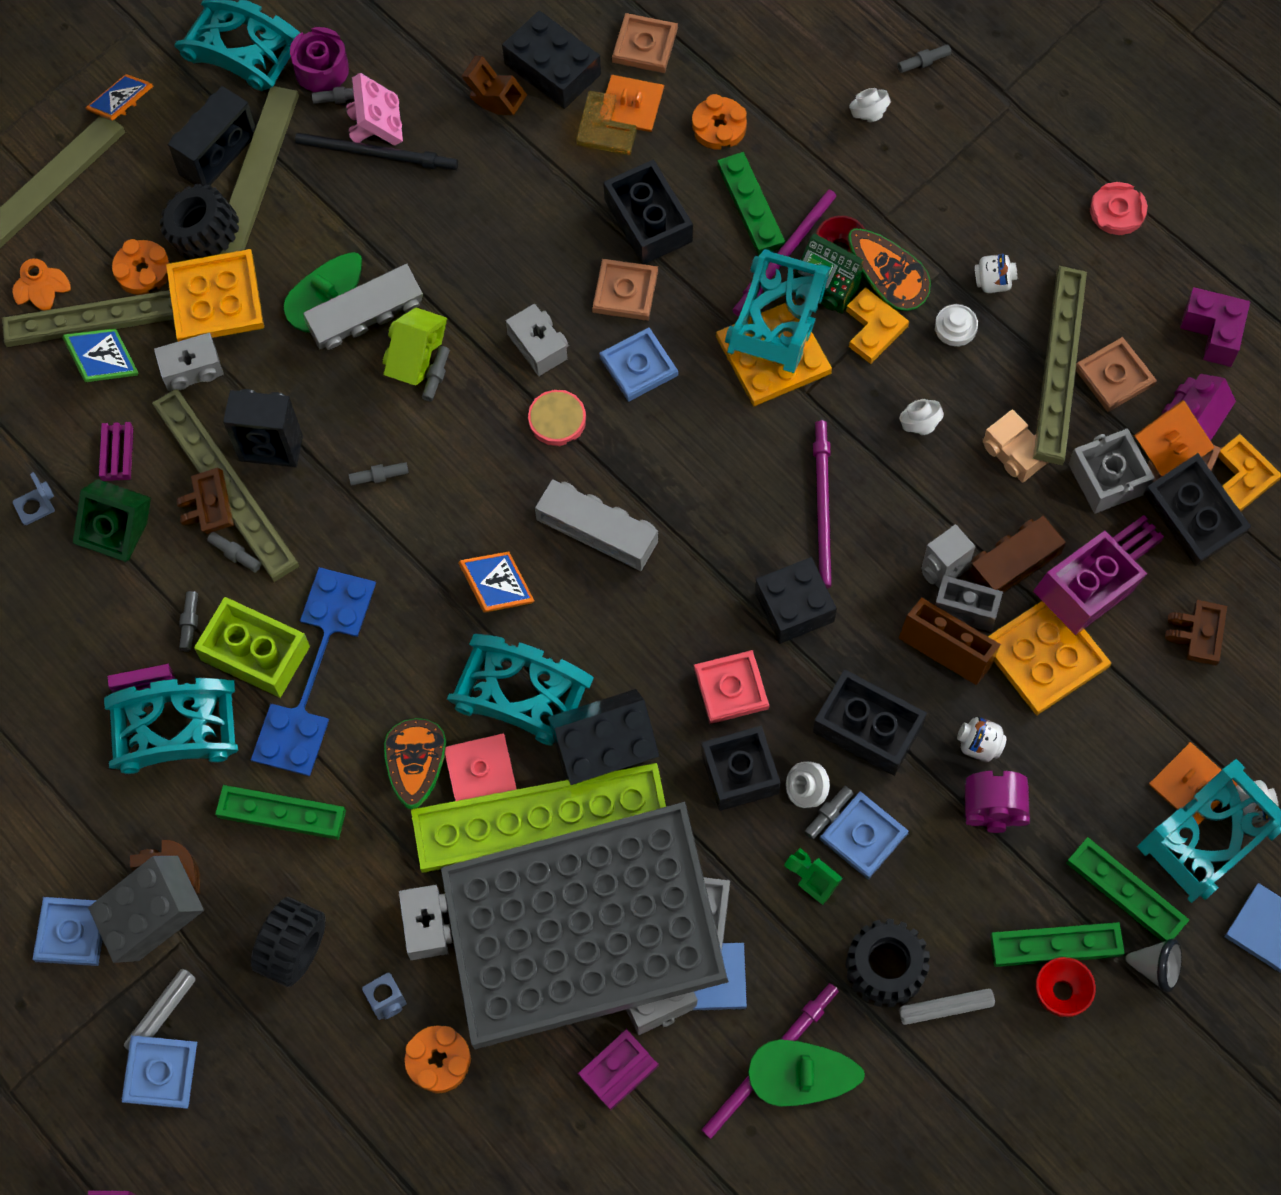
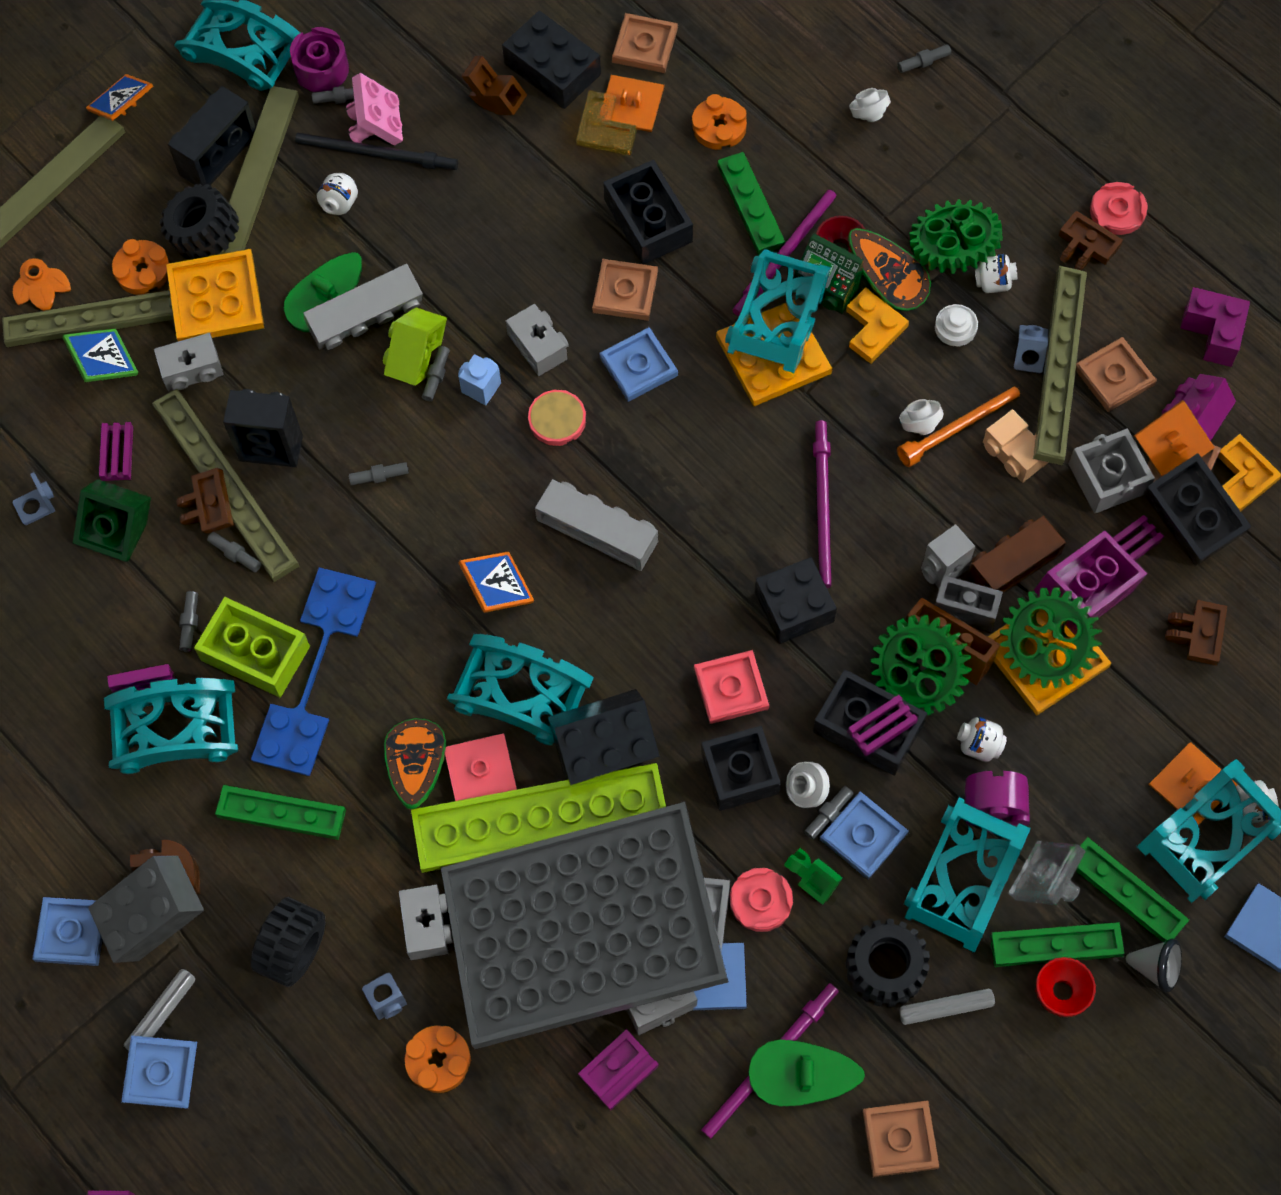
none -> white head [317,173,358,215]
none -> light blue brick [458,354,501,405]
none -> coral tile [730,868,793,932]
none -> magenta tile [847,695,918,756]
none -> nougat tile [862,1101,939,1177]
none -> green gear [871,615,972,715]
none -> orange piece [897,386,1020,467]
none -> teal fence [903,797,1031,952]
none -> green gear [909,199,1003,274]
none -> green gear [1000,588,1102,688]
none -> clear tile [1008,841,1086,905]
none -> sand blue bracket [1014,325,1048,373]
none -> reddish brown hinge [1058,211,1123,271]

